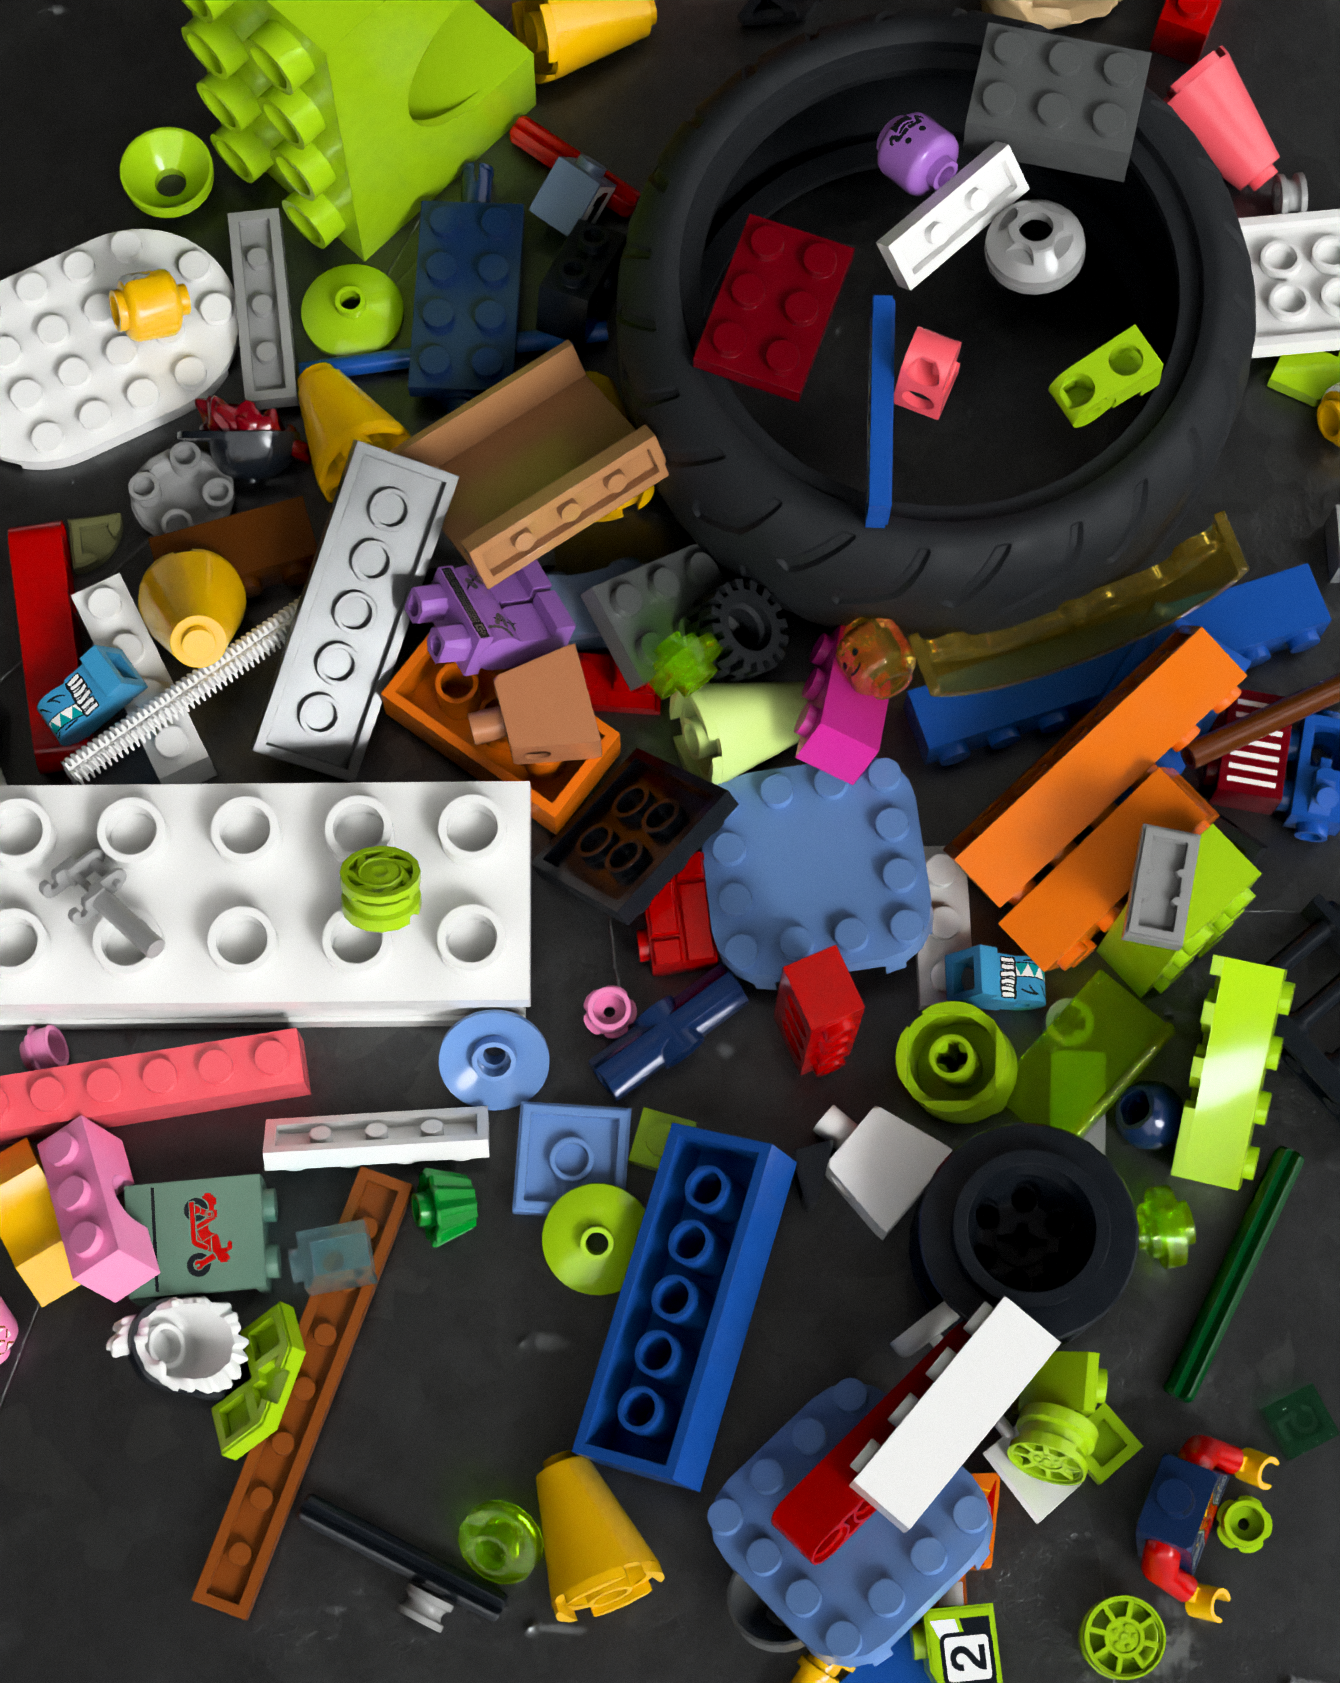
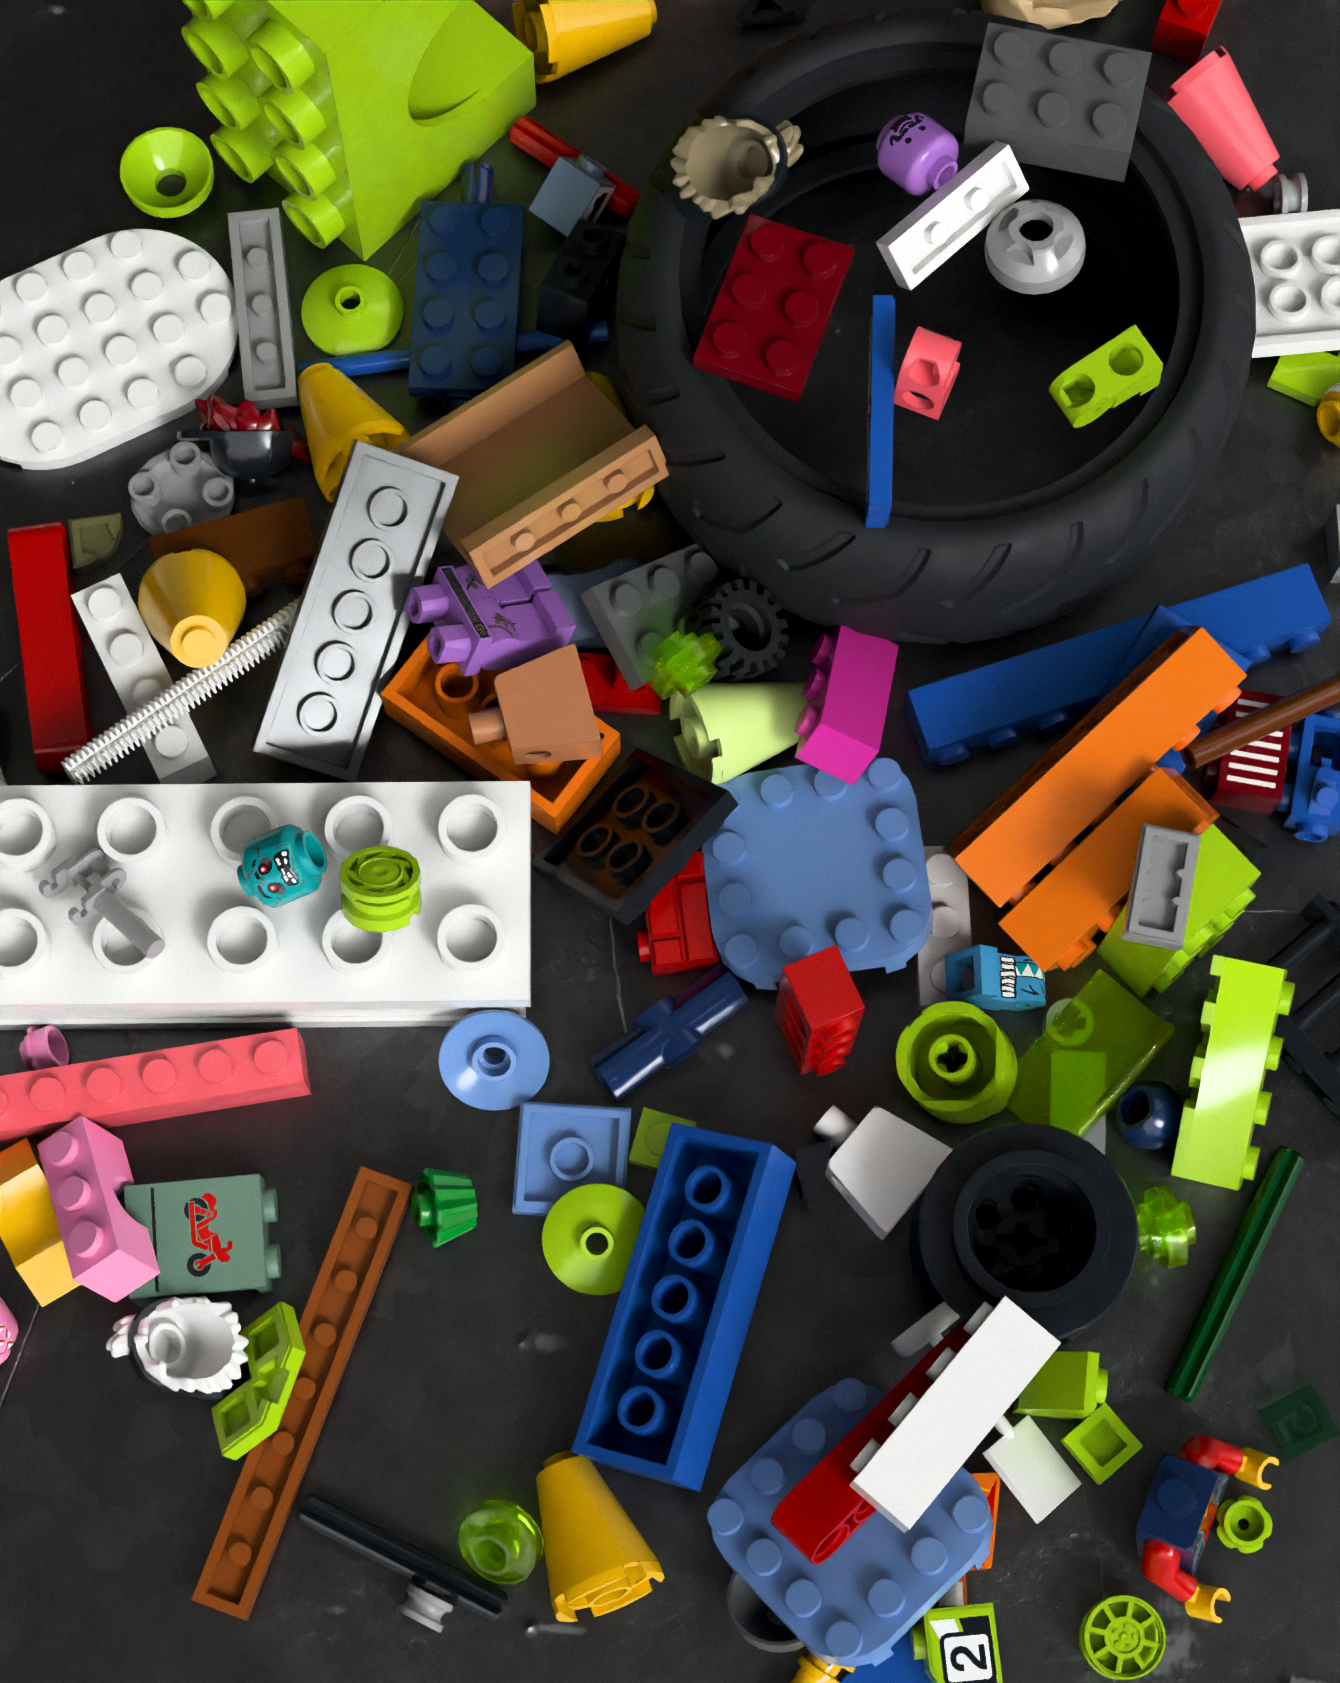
dark azure leg [37,645,148,746] -> none
yellow head [109,269,191,342] -> none
white plate [263,1106,489,1171] -> none
clear light blue brick [288,1219,378,1296] -> none
bright pink plate [583,985,637,1039] -> none
clear yellow head [836,617,916,700] -> none
clear yellow windscreen [908,510,1249,697] -> none
lime wheel [1007,1402,1099,1486] -> none
none -> teal head [237,824,327,908]
none -> dark tan hair [670,115,804,223]

